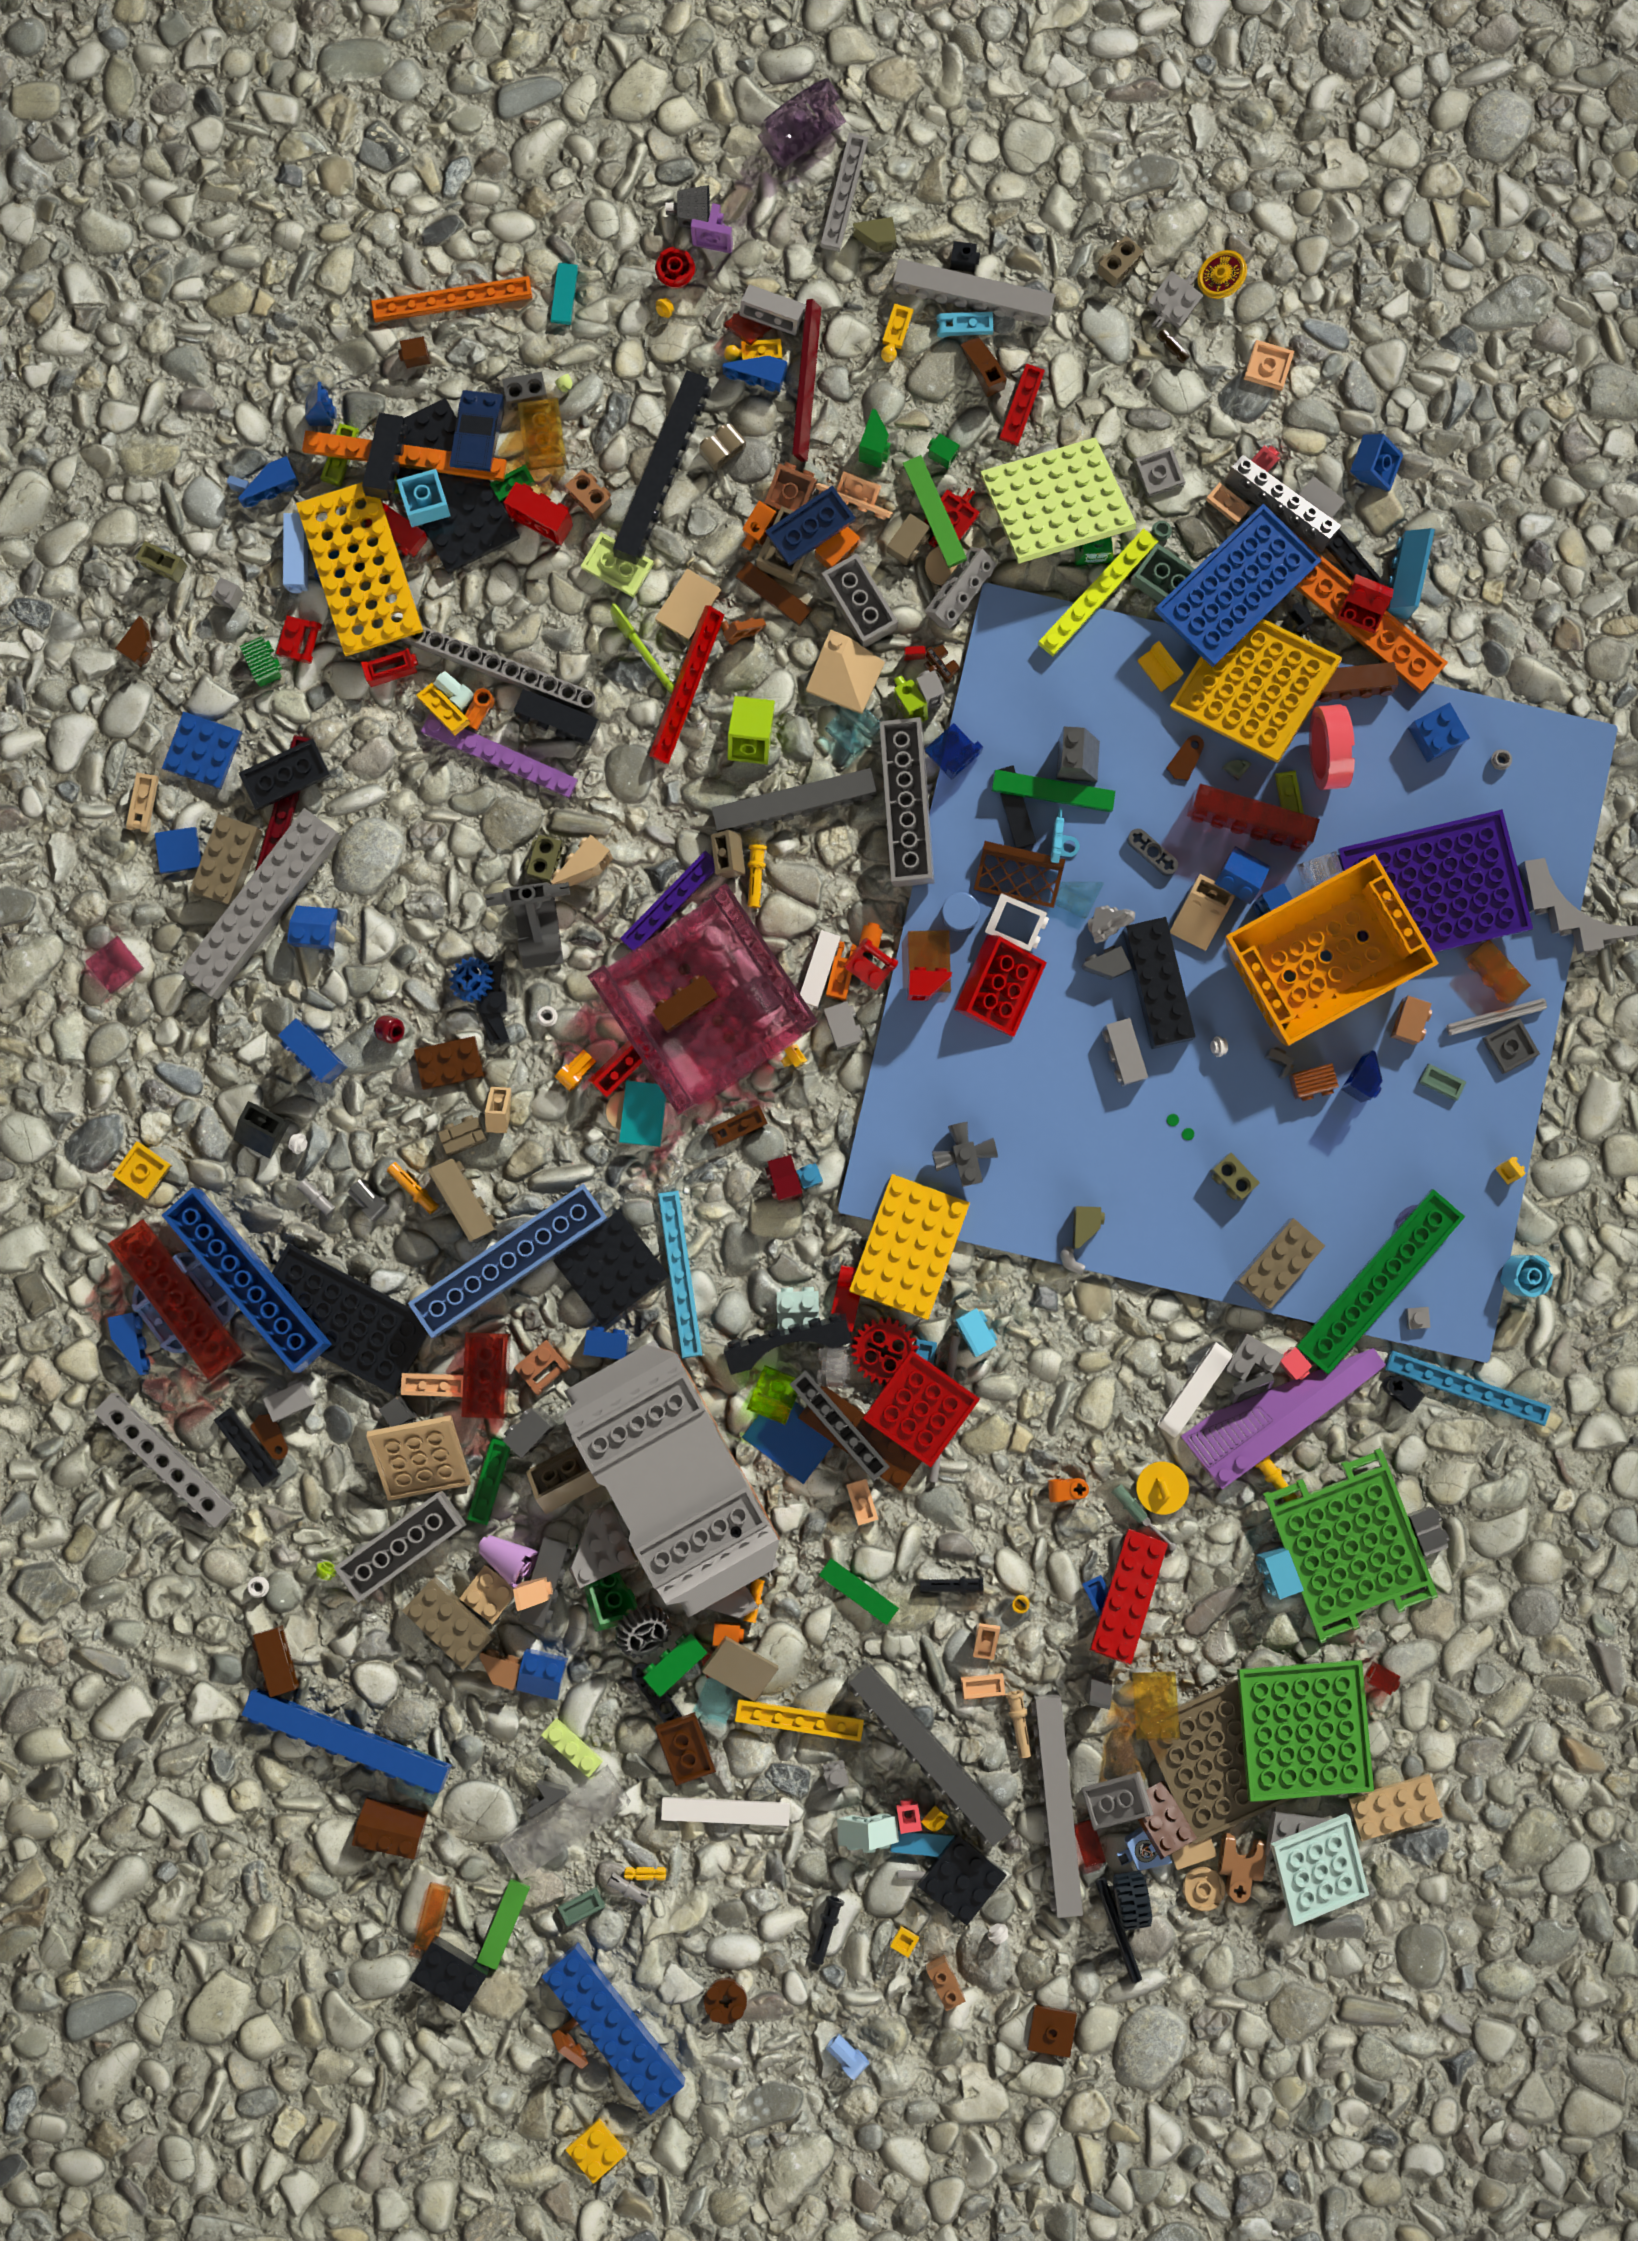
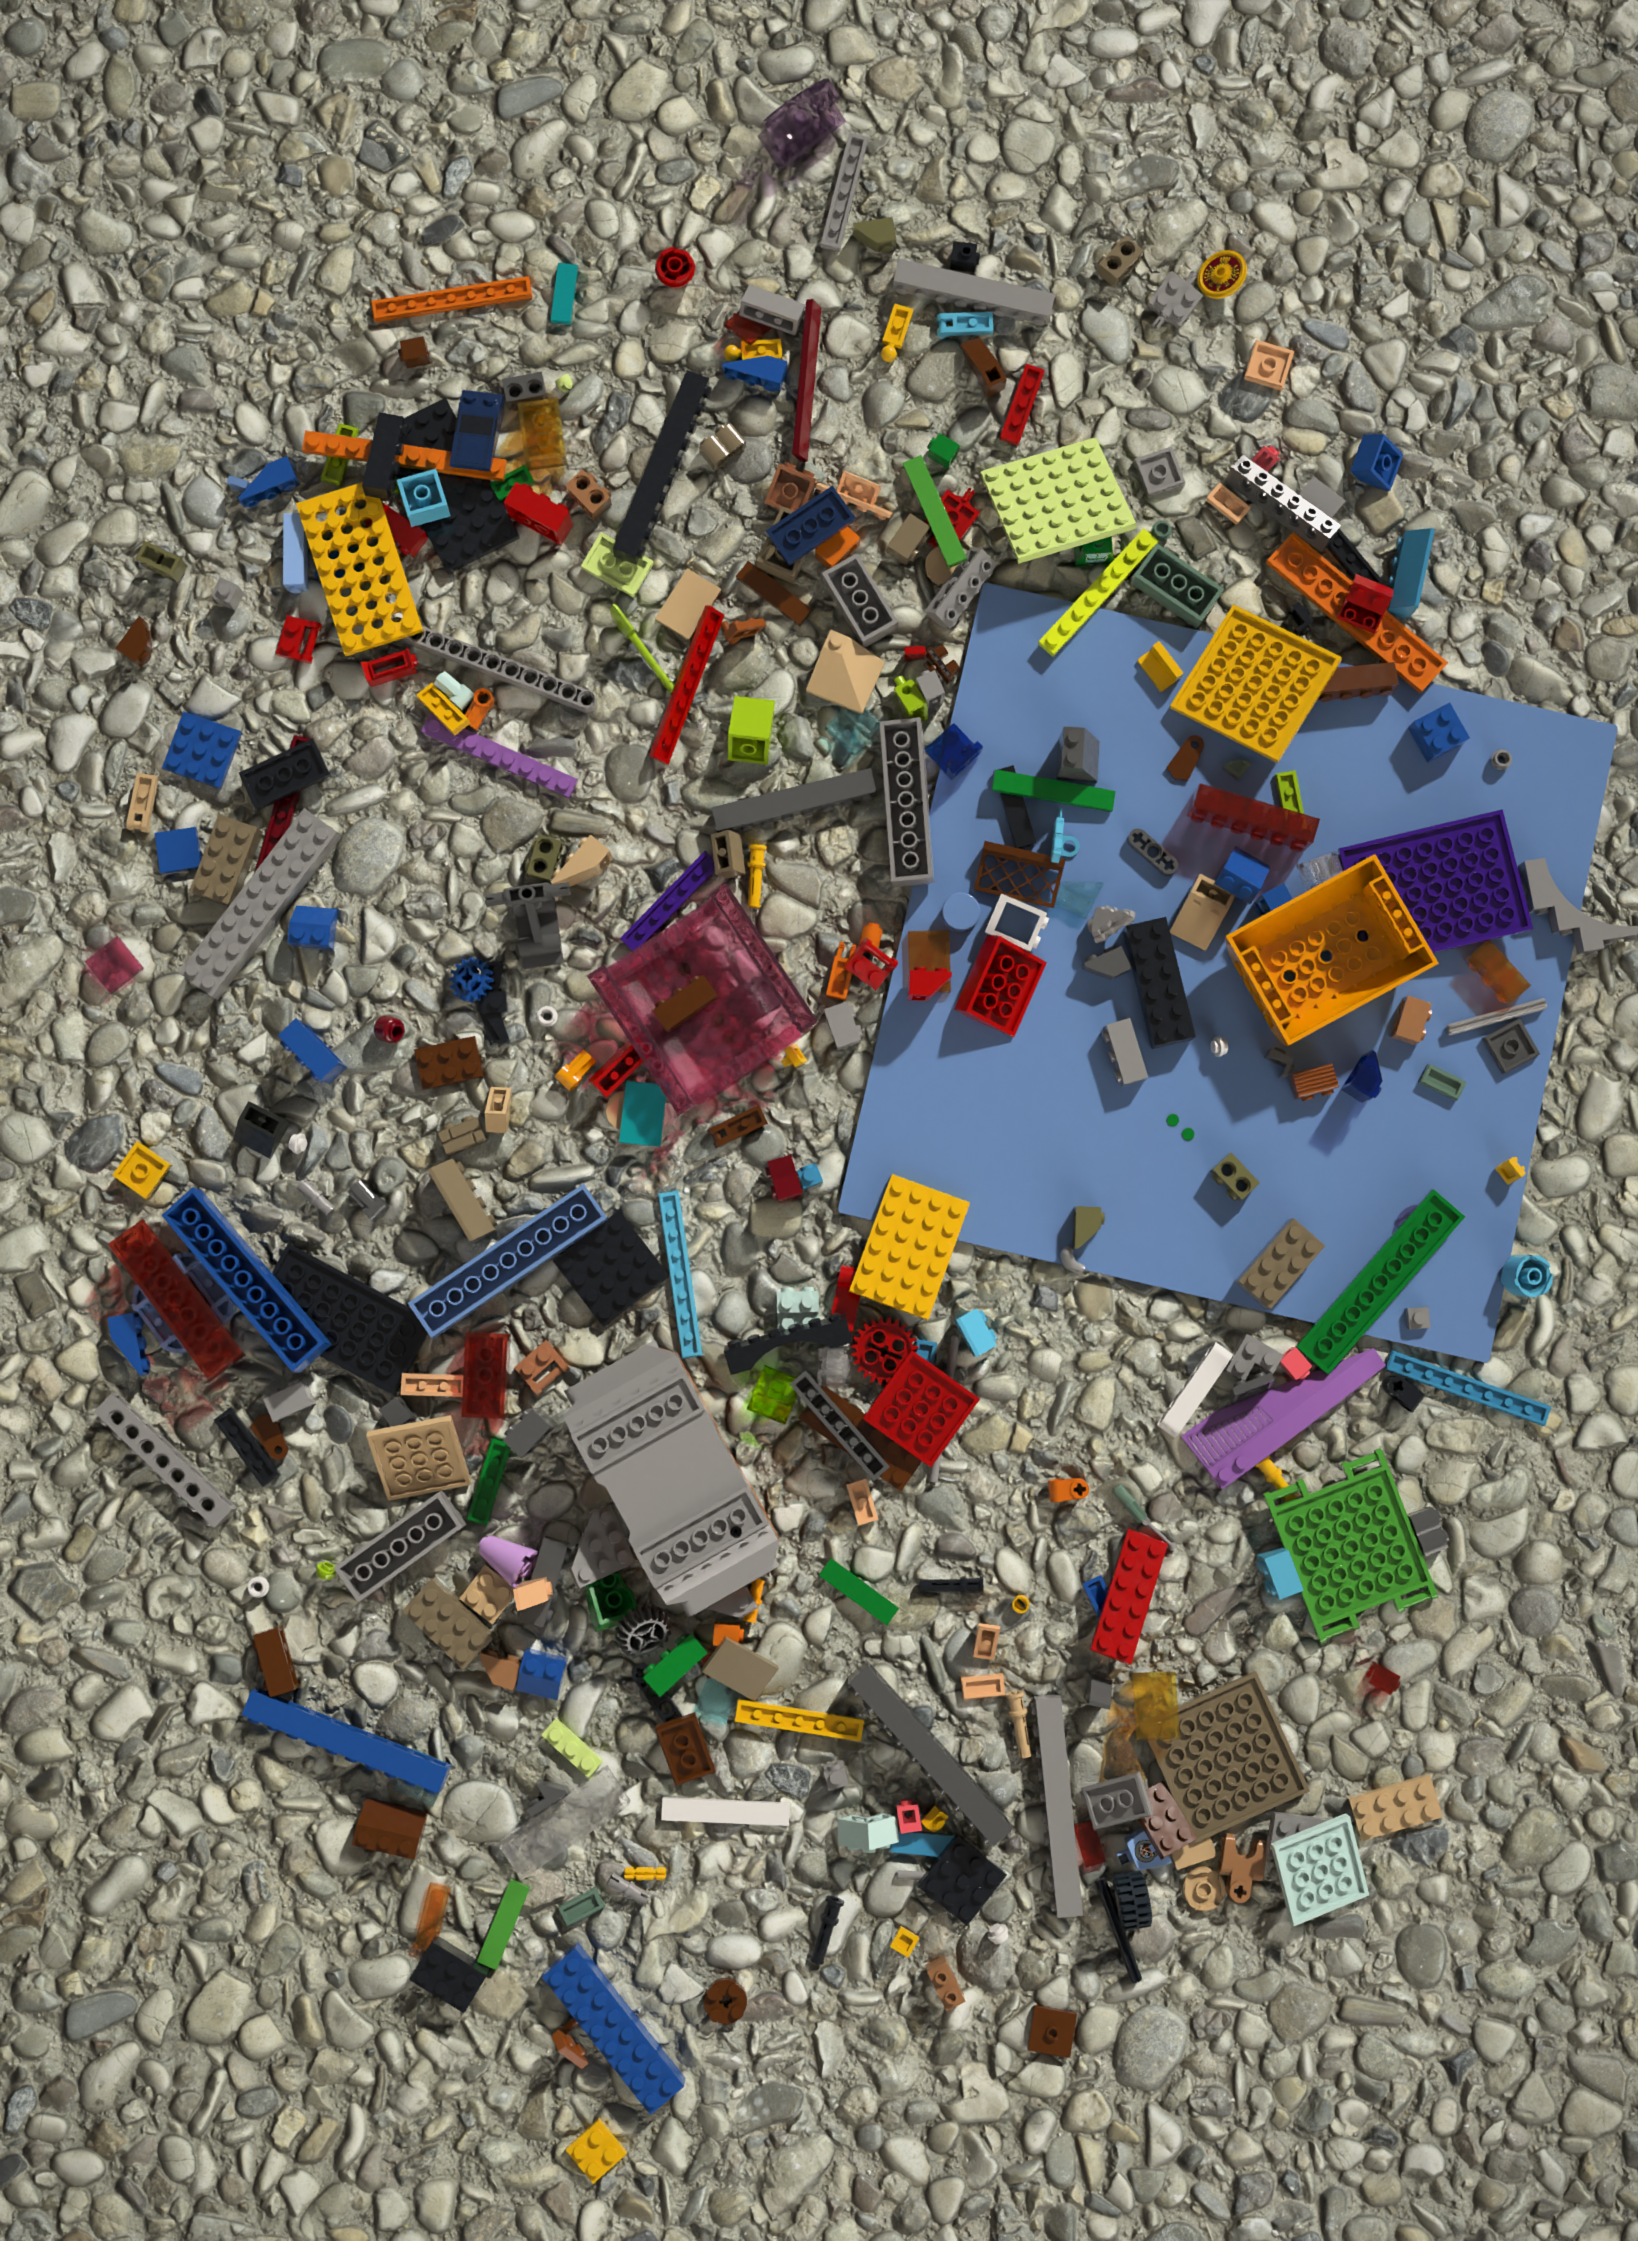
green brick [240,636,283,687] -> none
blue slope [305,382,337,426] -> none
light orange pin [386,1162,439,1215] -> none
black brick [514,689,600,746] -> none
dark tan slope [526,1445,601,1514] -> none
blue brick [583,1326,630,1359] -> none
yellow plate [656,298,674,318] -> none
dark grey torso [665,185,710,229] -> none
medium lavender bracket [691,203,733,254] -> none
orange torso [740,500,778,552] -> none
blue sticker [742,1389,834,1484] -> none
white brick [798,930,841,1011] -> none
light blue piece [826,2033,870,2080] -> none
green slope [858,408,891,469] -> none
dark grey brick [932,1122,998,1187] -> none
yellow shield [1136,1461,1189,1515] -> none
blue plate [1154,504,1321,668] -> none
dark brown axle [1157,329,1190,363] -> none
bright green plate [1237,1660,1374,1802] -> none
coral brick [1309,704,1355,790] -> none

